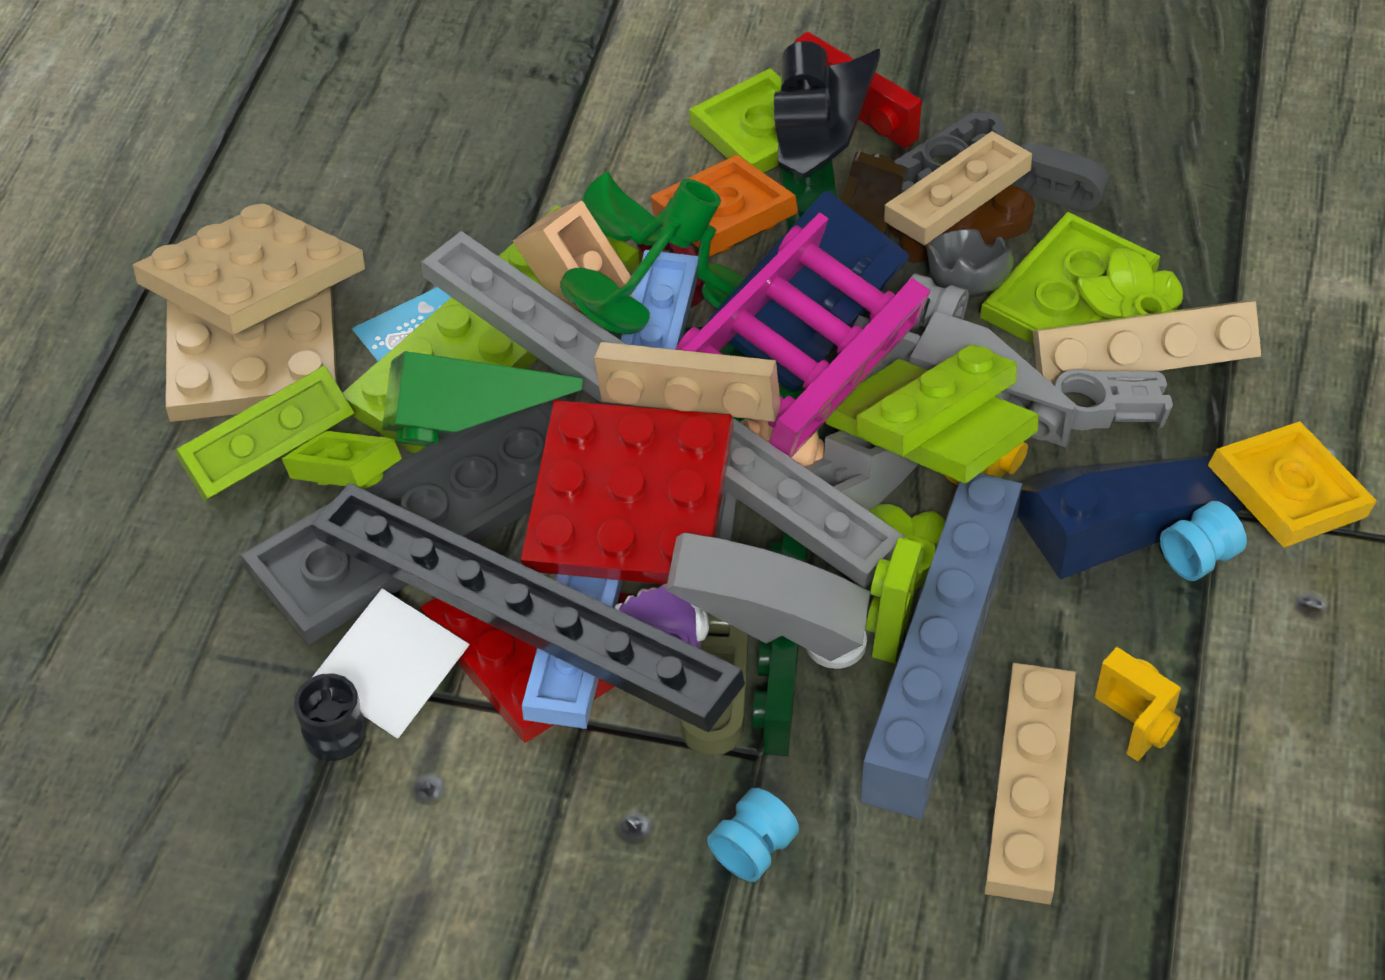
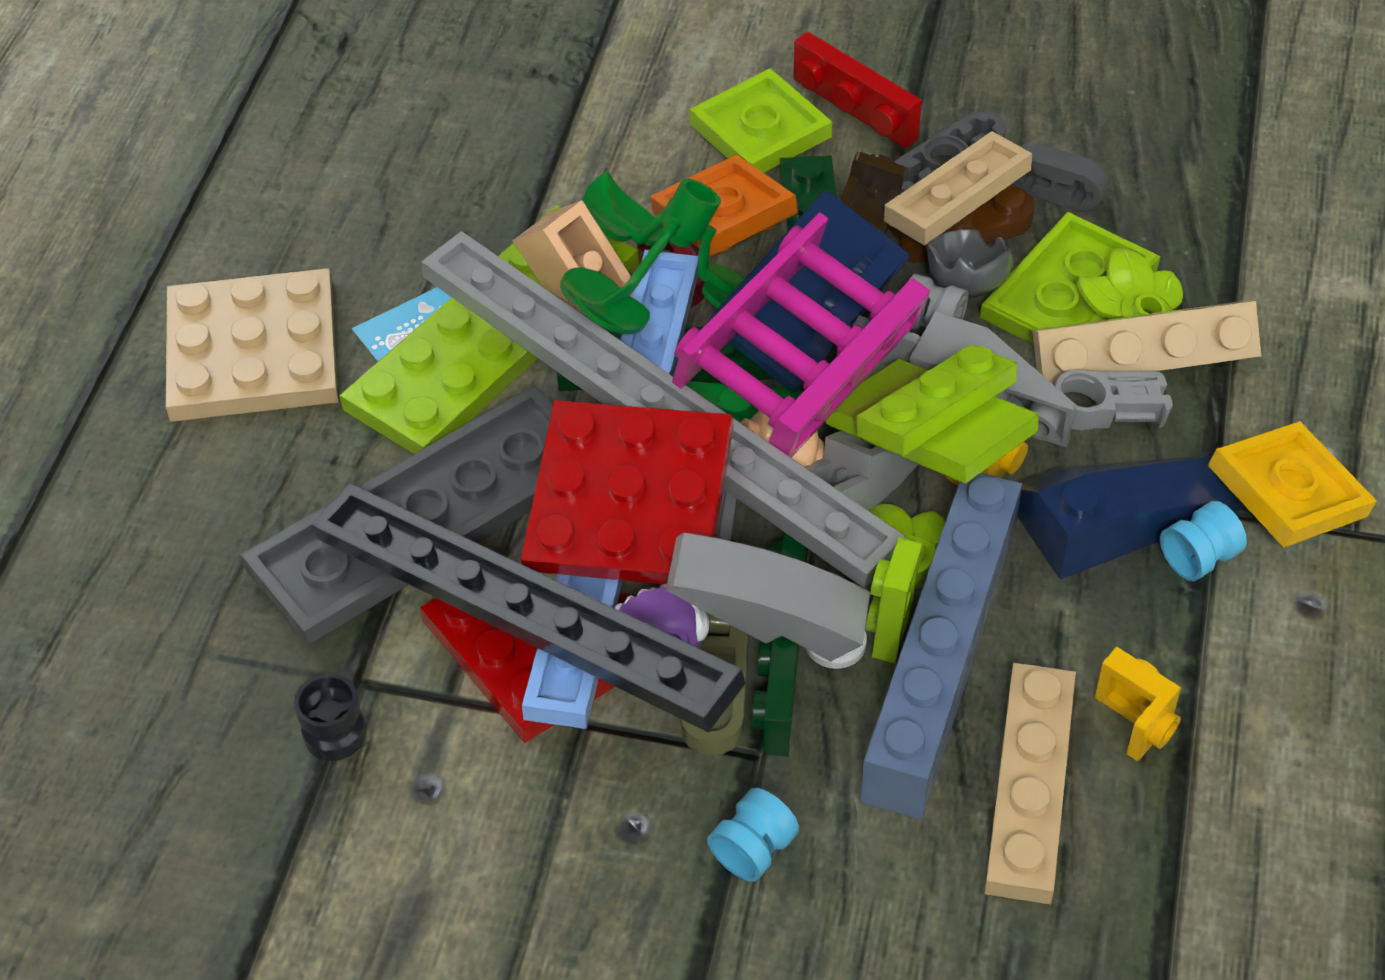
tan plate [133,203,365,335] -> none
lime plate [174,365,355,502] -> none
lime plate [282,431,402,489] -> none
white sticker [313,588,470,739] -> none
green slope [382,351,583,447] -> none
tan plate [594,342,781,422] -> none
black panel [774,41,881,179] -> none

